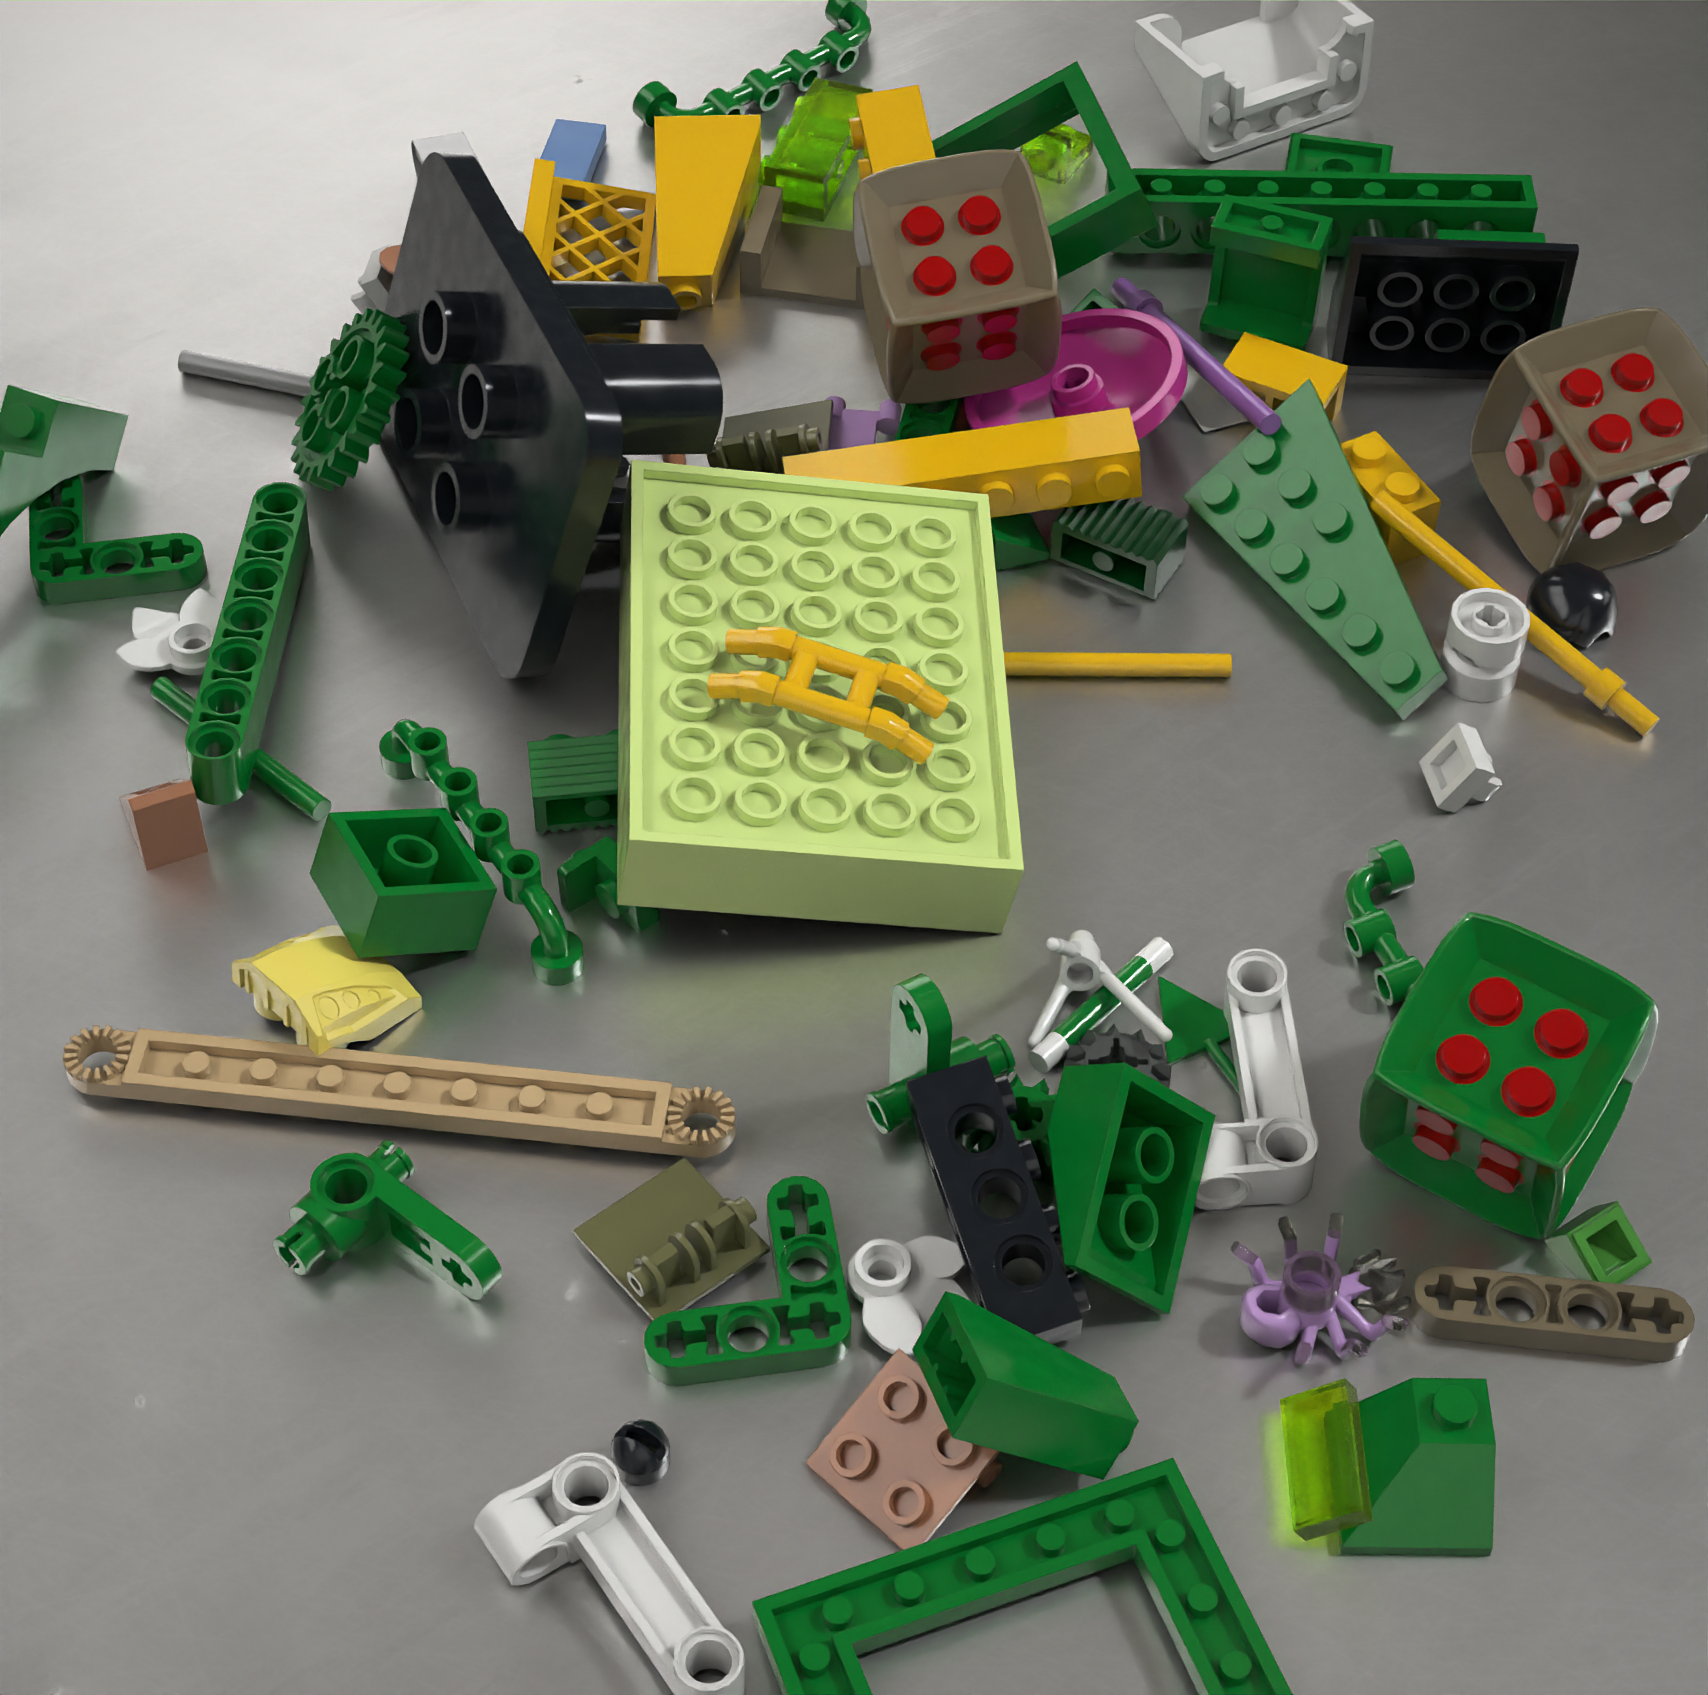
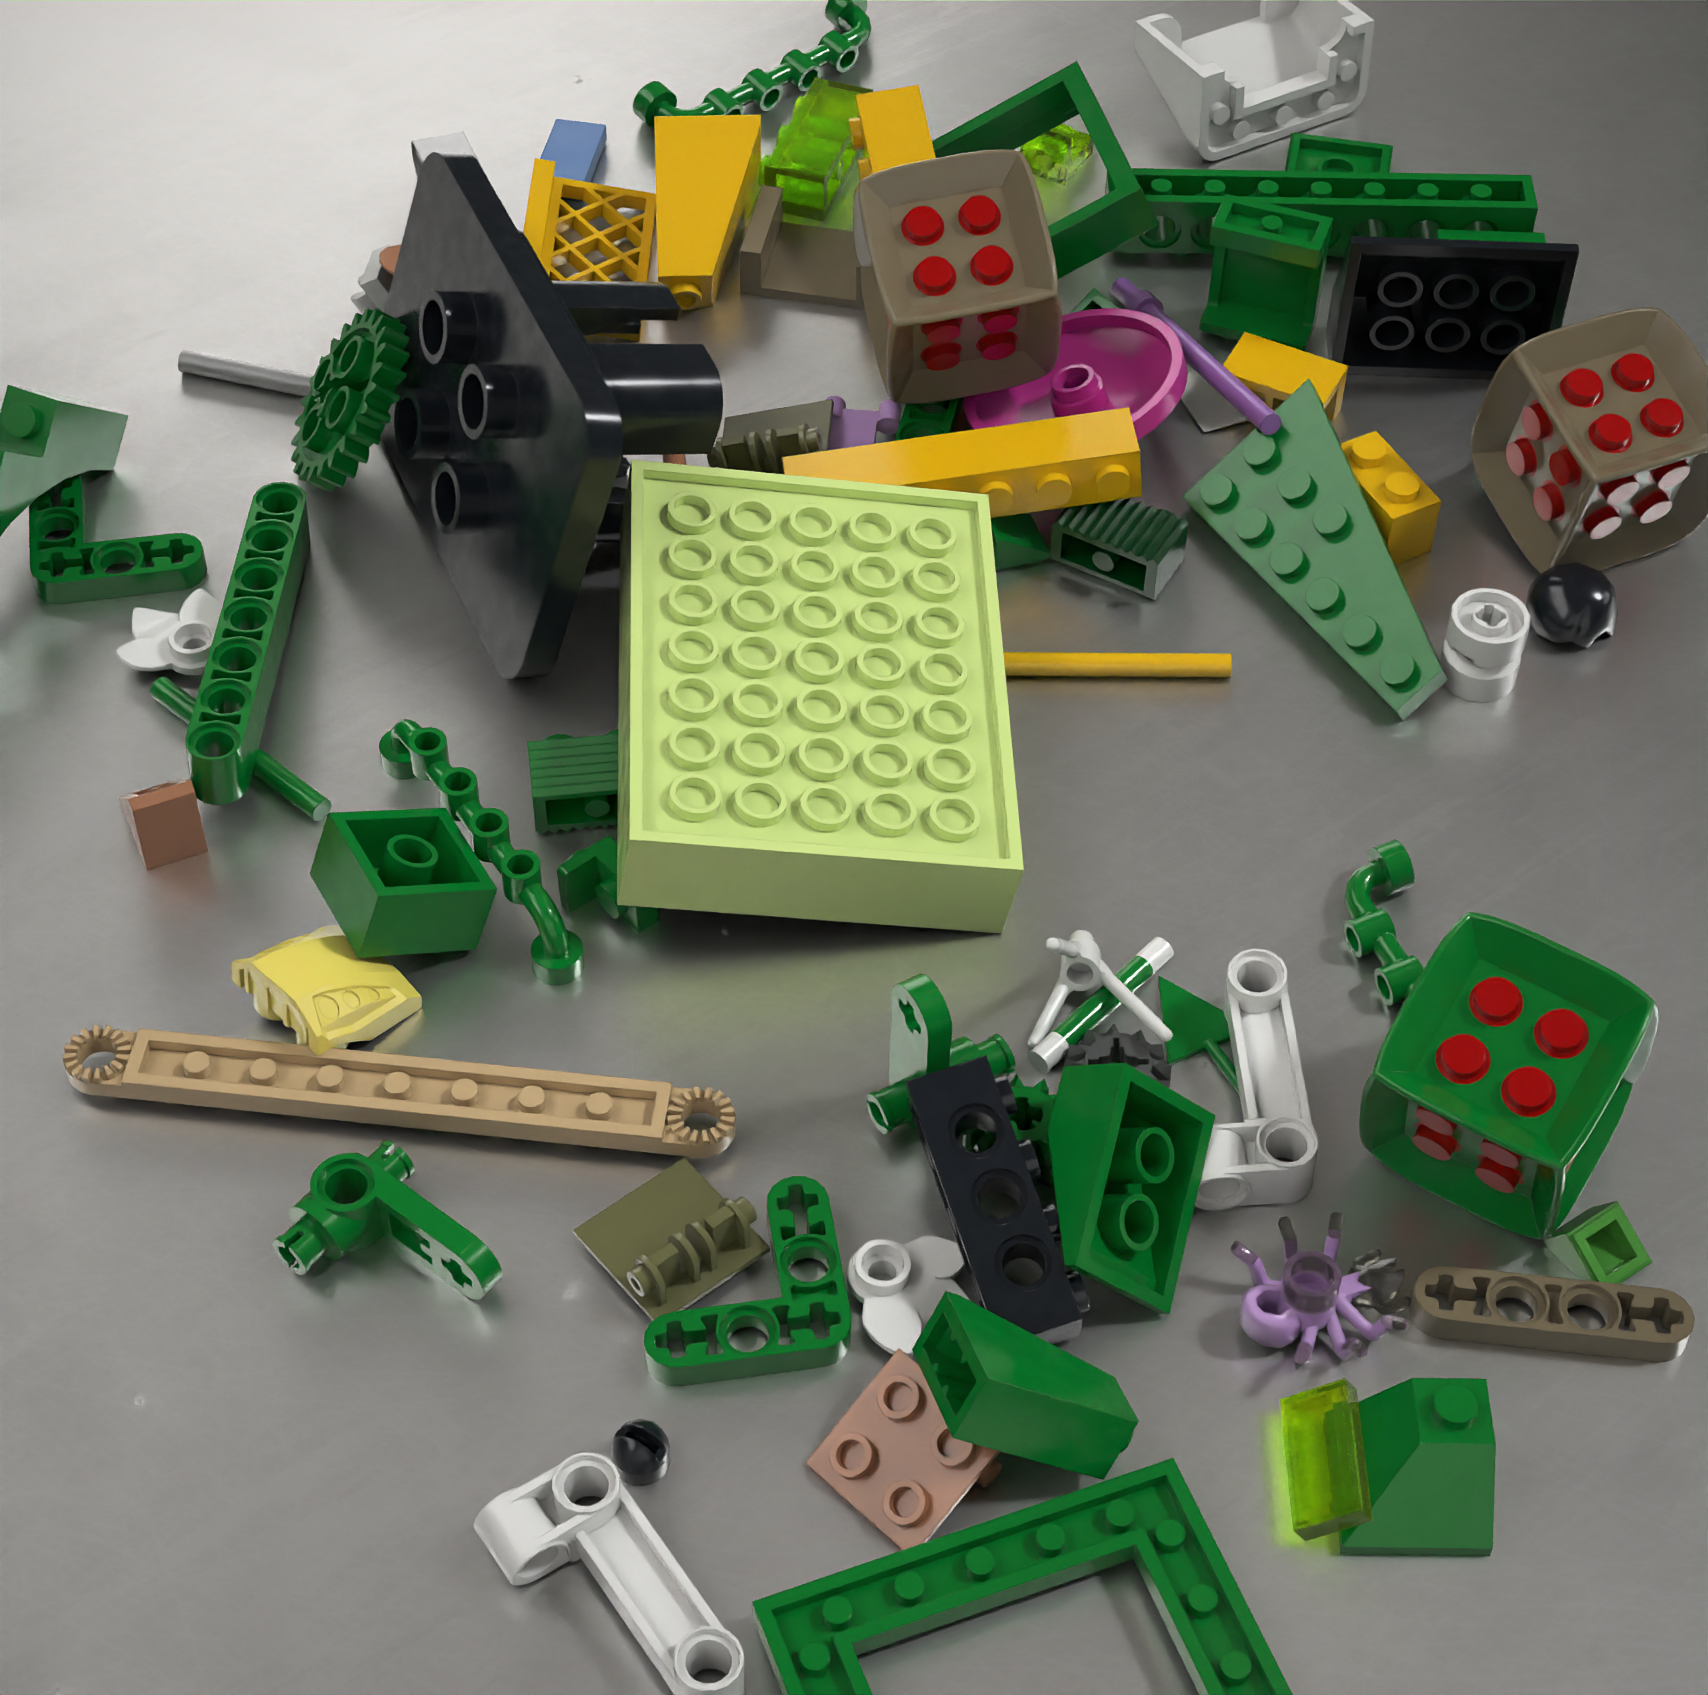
yellow piece [707,626,949,765] -> none
yellow bar [1369,490,1660,737] -> none
white tile [1419,722,1503,813] -> none

